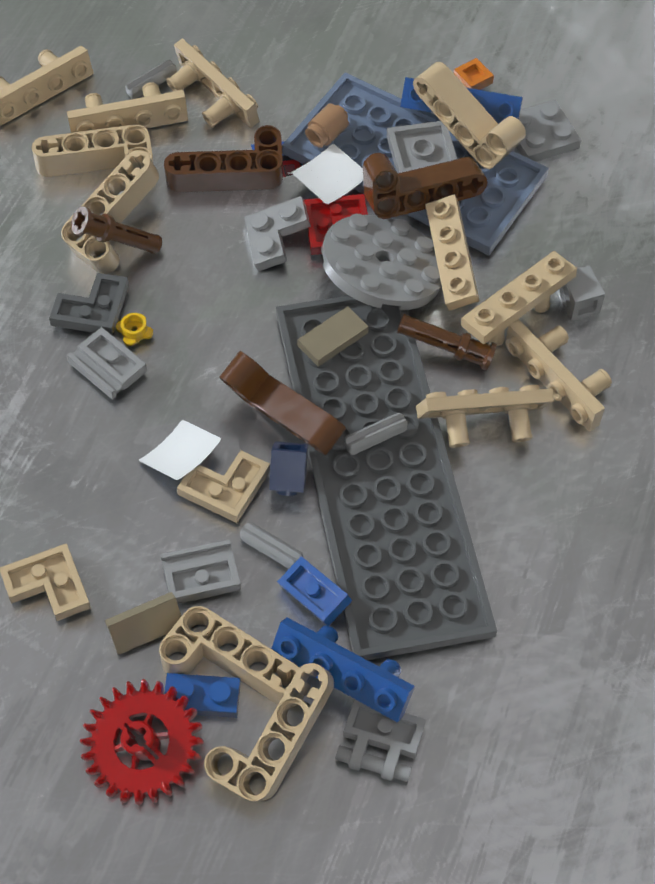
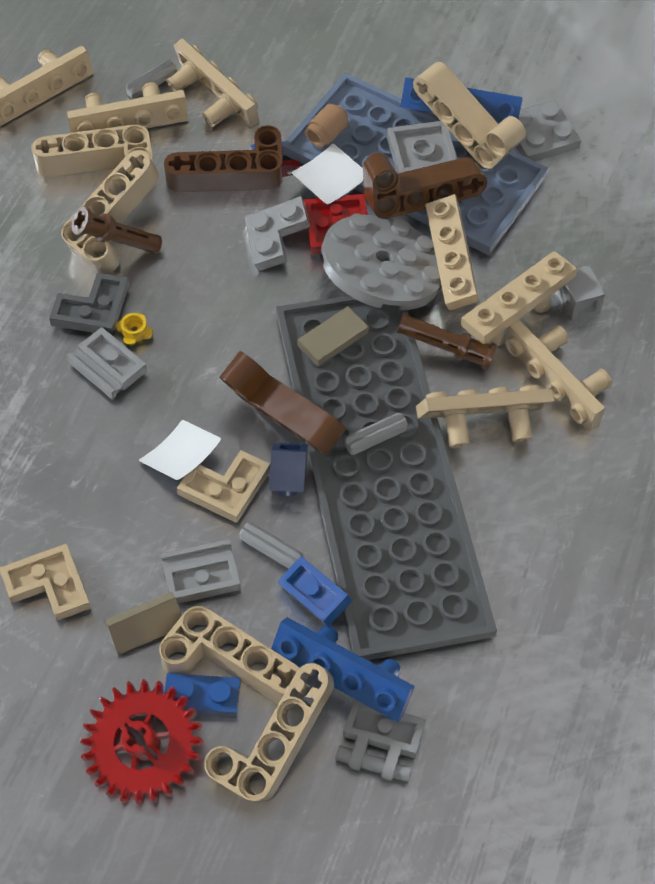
orange plate [453,58,494,90] -> none

